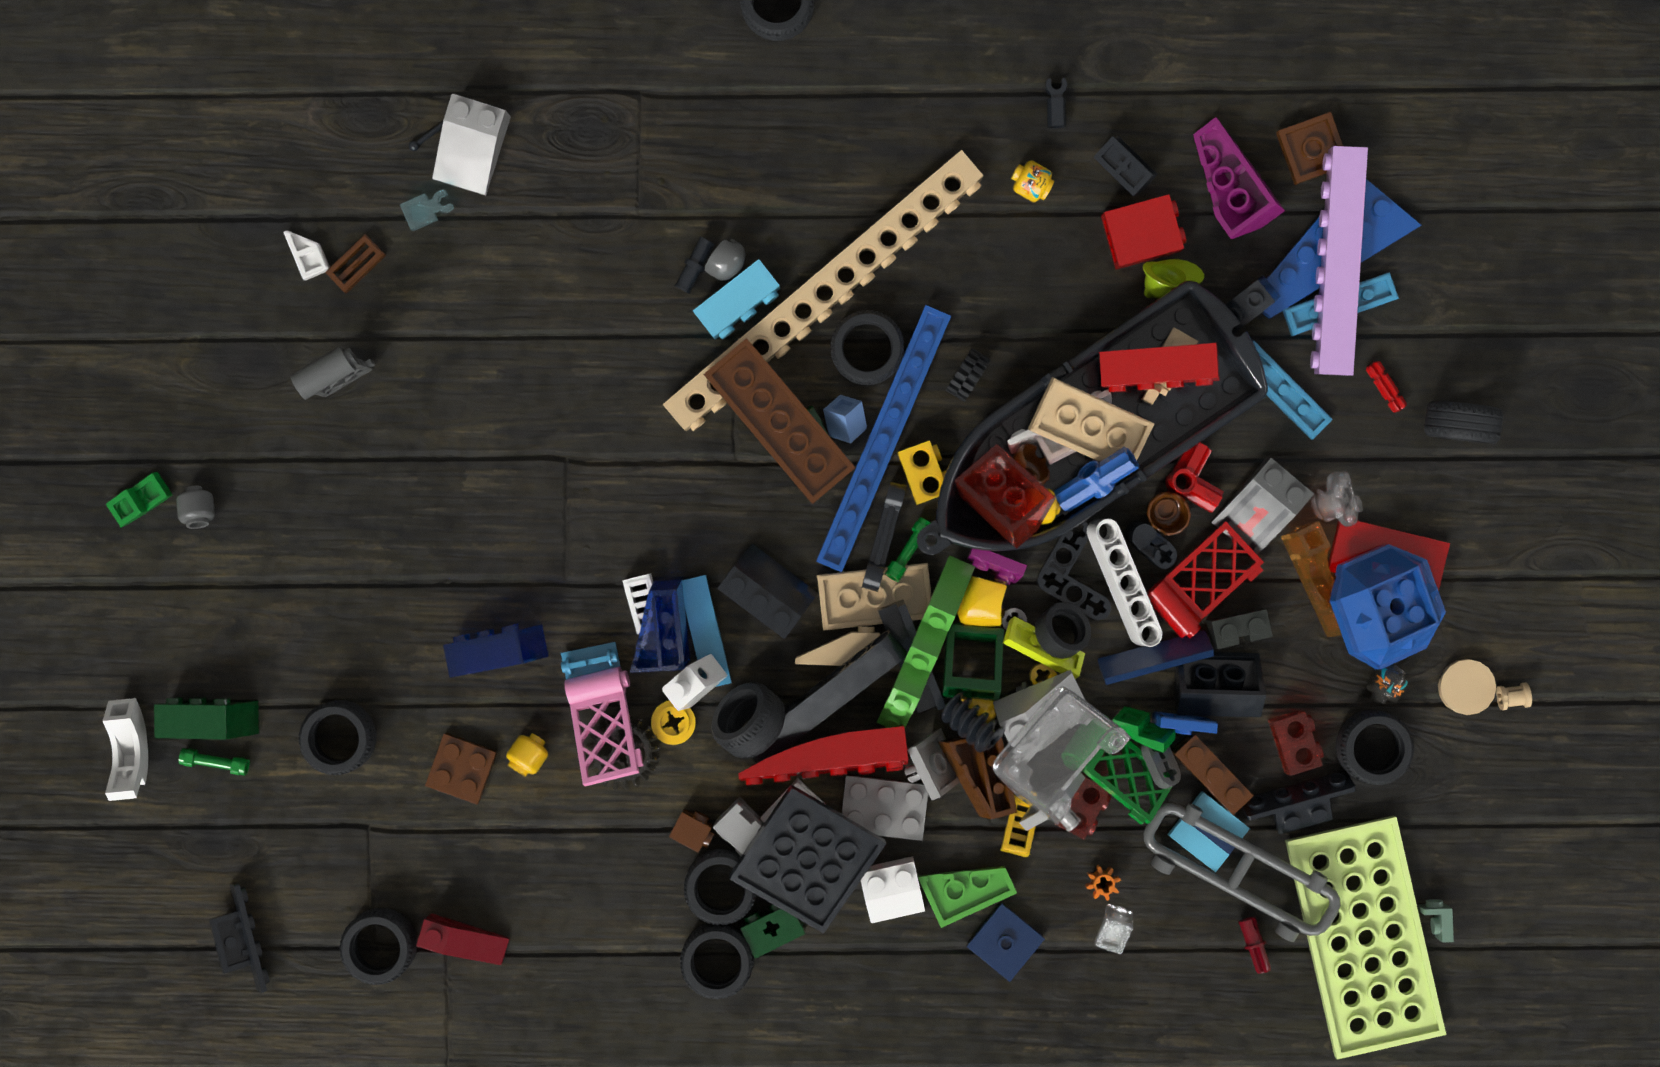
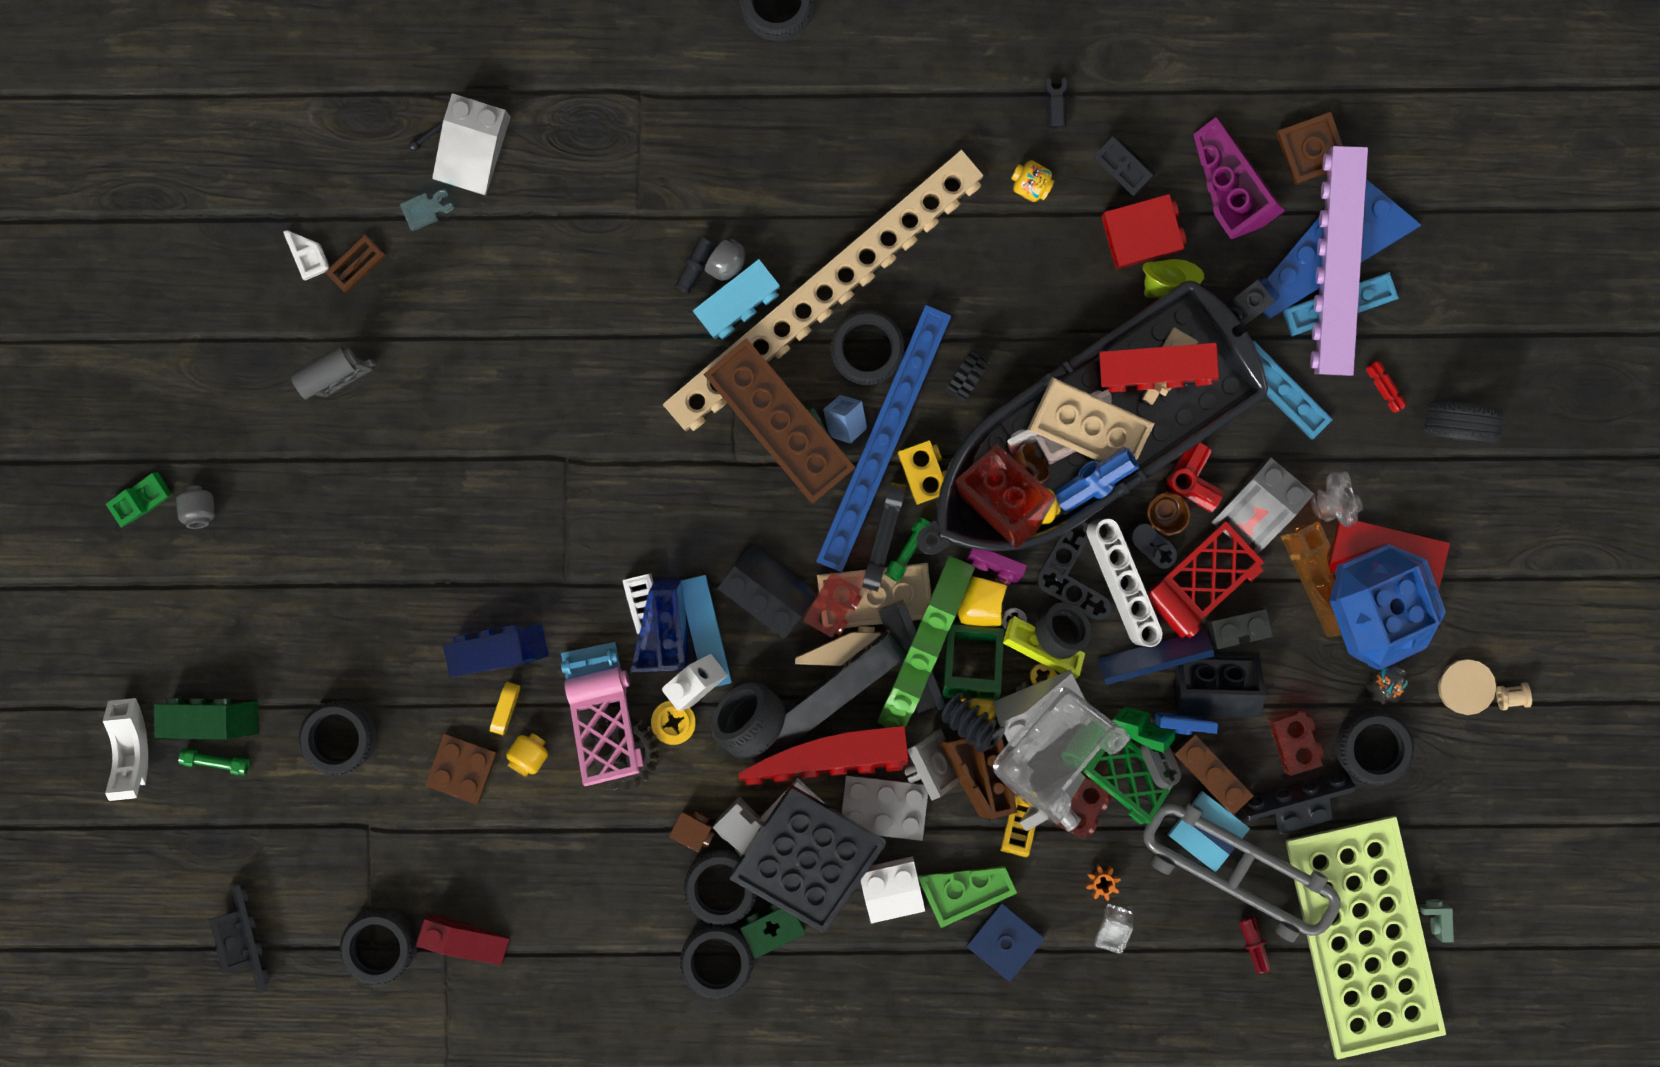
none -> yellow beam [490,681,520,736]
none -> clear red brick [803,572,862,638]

